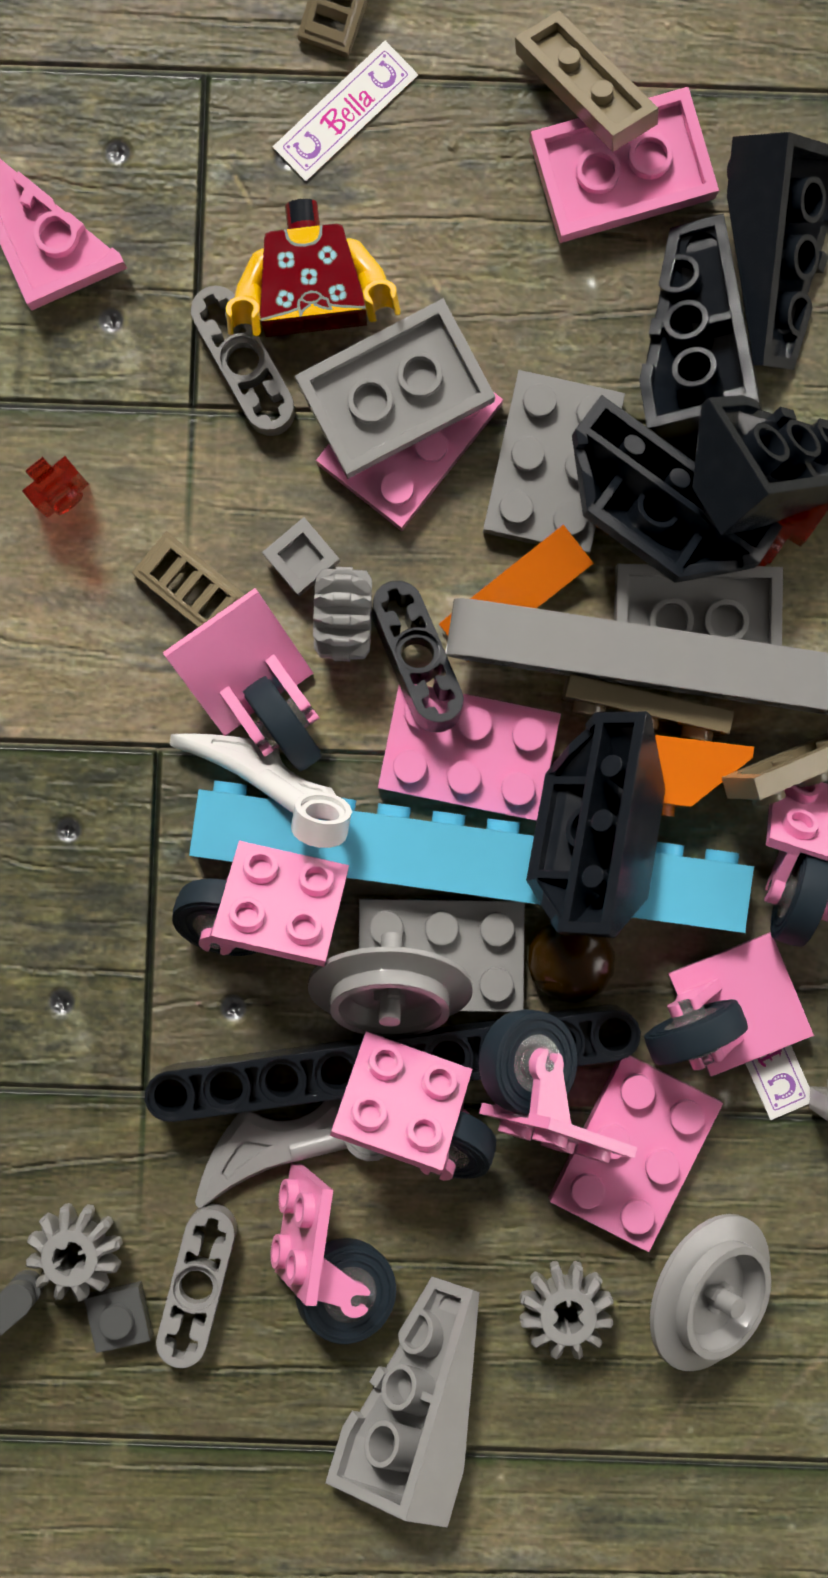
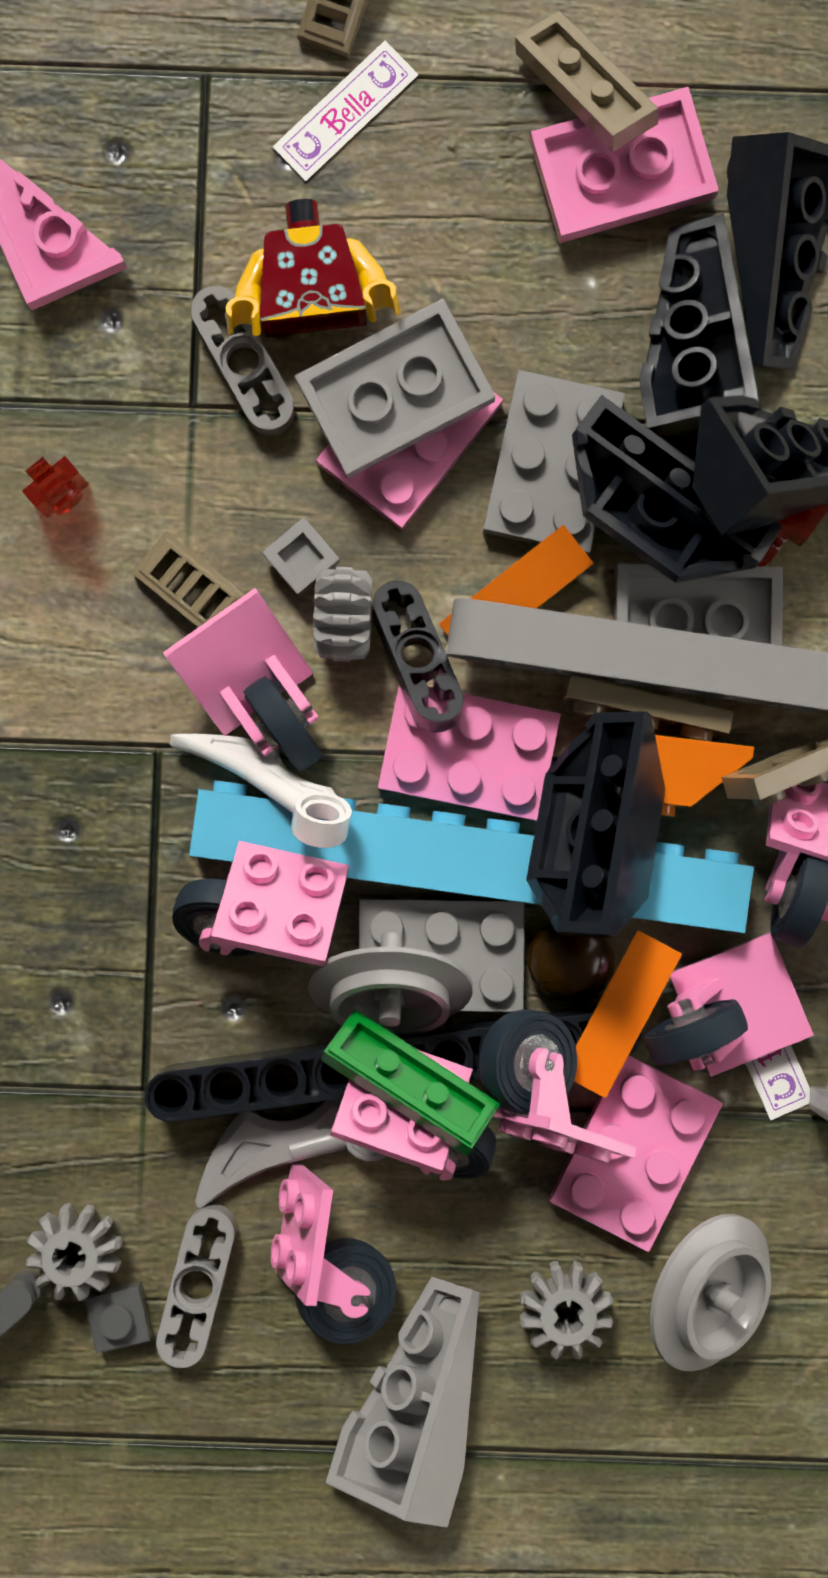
none -> green tile [321,1009,500,1156]
none -> orange sticker [574,930,682,1098]

